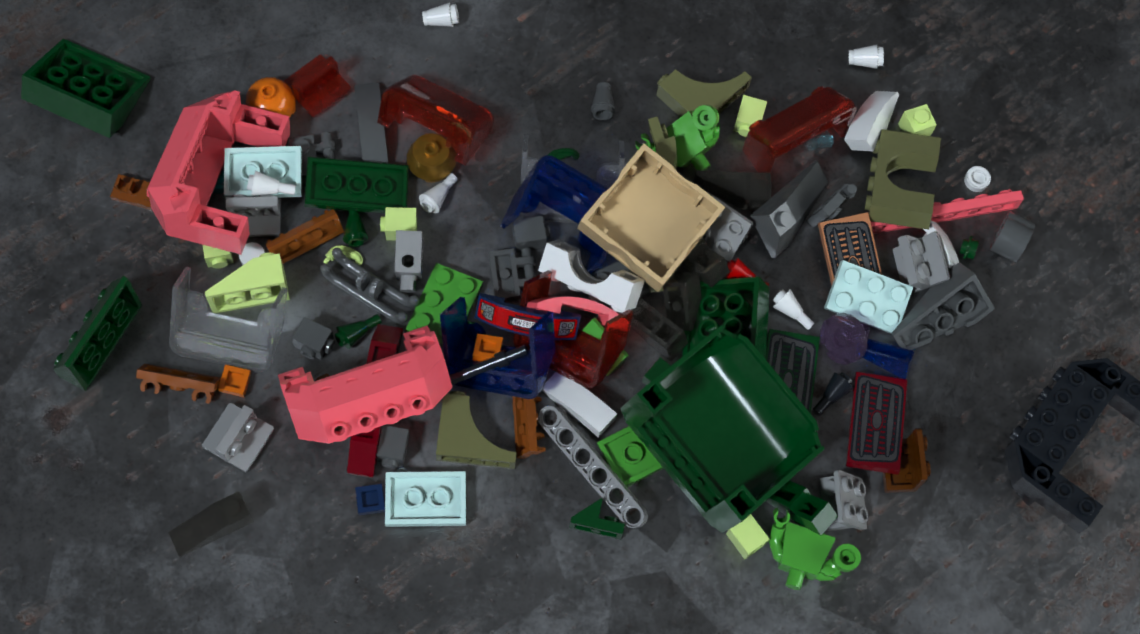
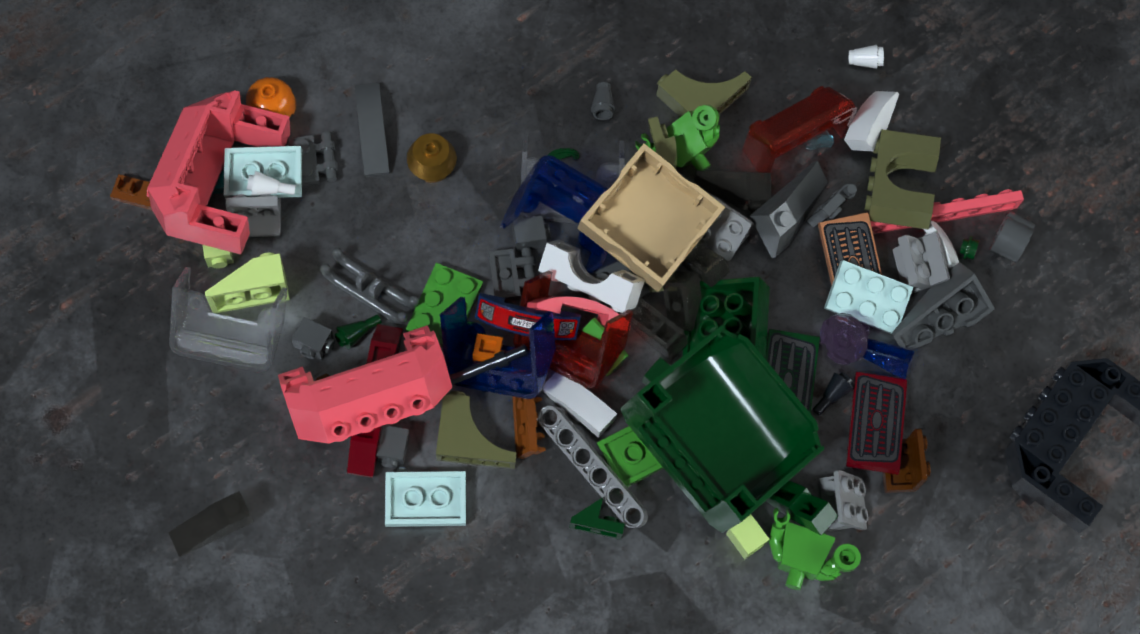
dark green slope [21,38,150,138] -> none
dark green slope [53,276,142,391] -> none
dark orange plate [136,364,221,404] -> none
light grey bracket [202,403,274,472] -> none
orange tile [218,365,252,397] -> none
white tile [239,242,265,265] -> none
dark orange plate [265,209,344,264] -> none
clear red bracket [284,55,351,118] -> none
dark green tile [304,157,409,213] -> none
yellowish green piece [324,245,363,266] -> none
dark green cone [343,211,368,247] -> none
dark blue plate [355,484,385,515] -> none
clear red windscreen [377,75,494,166] -> none
yellowish green brick [380,207,417,241] -> none
light grey torso [395,230,424,293] -> none
white cone [419,173,458,213] -> none
white cone [422,2,459,27] -> none
red cone [723,257,769,286] -> none
yellowish green brick [733,95,767,138] -> none
white cone [772,289,814,330] -> none
yellowish green brick [898,104,937,136] -> none
white tile [964,166,991,192] -> none

